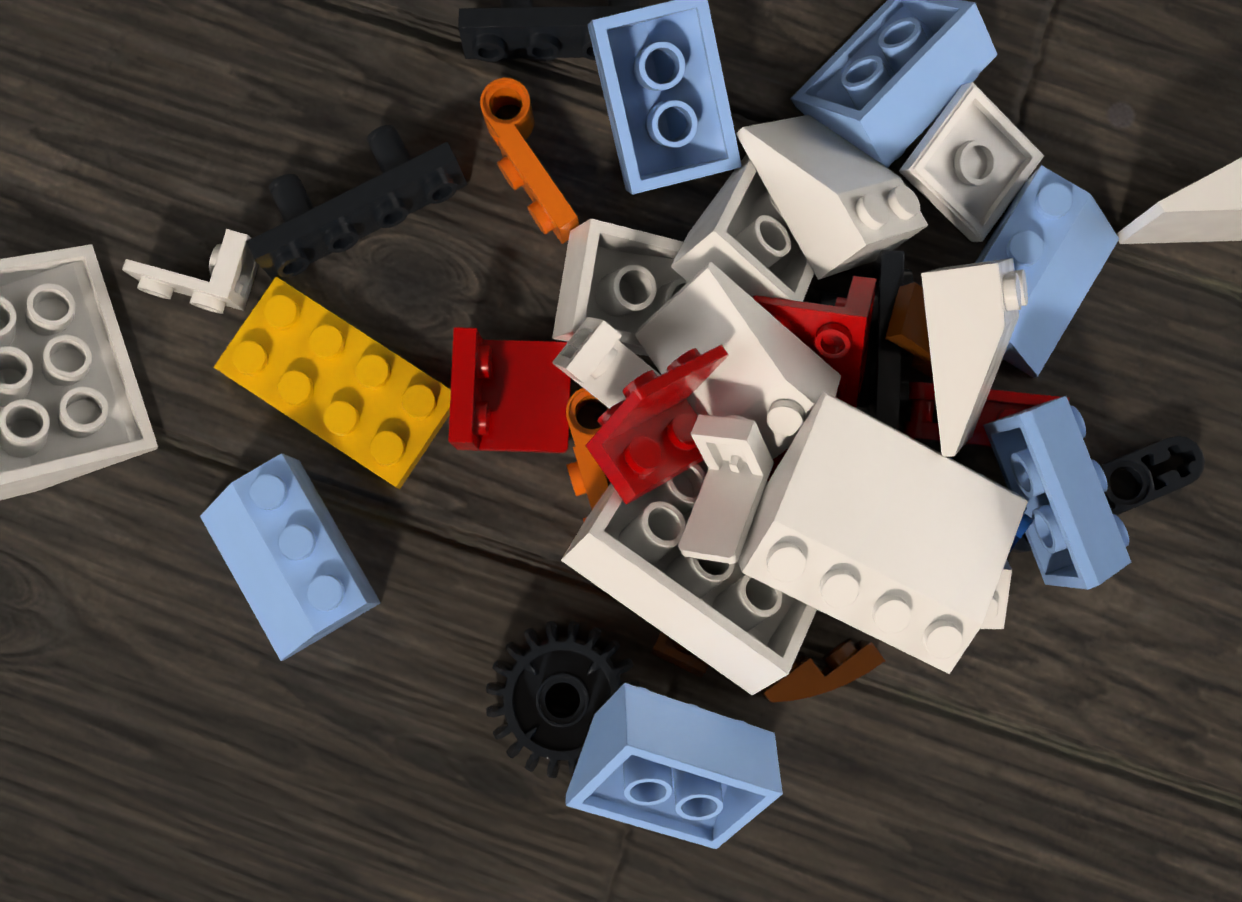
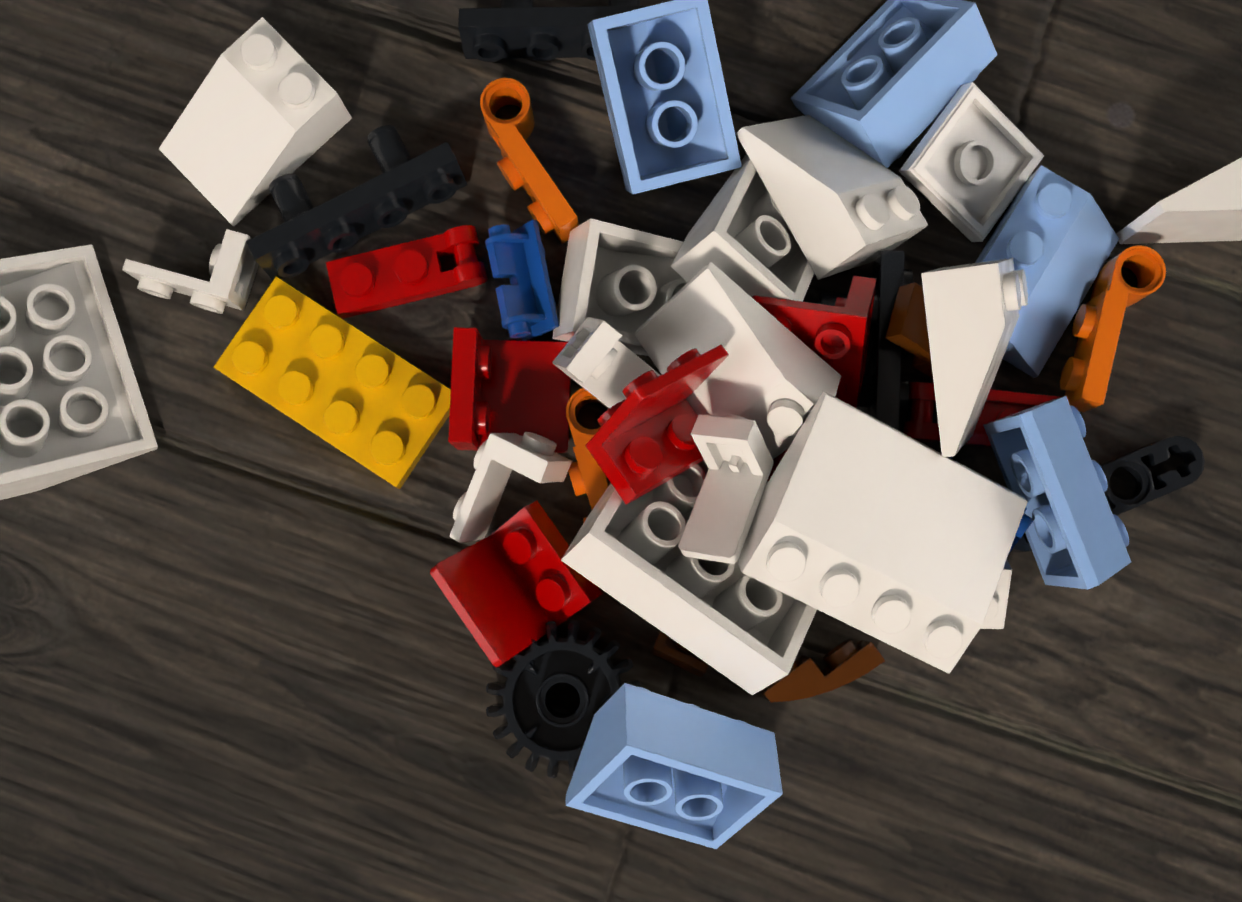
light blue slope [200,453,381,661] -> none
none -> white slope [159,17,352,226]
none -> red plate [325,225,488,319]
none -> red bracket [430,500,603,667]
none -> white bracket [450,432,572,543]
none -> blue hinge [485,219,559,341]
none -> orange plate [1060,245,1166,412]

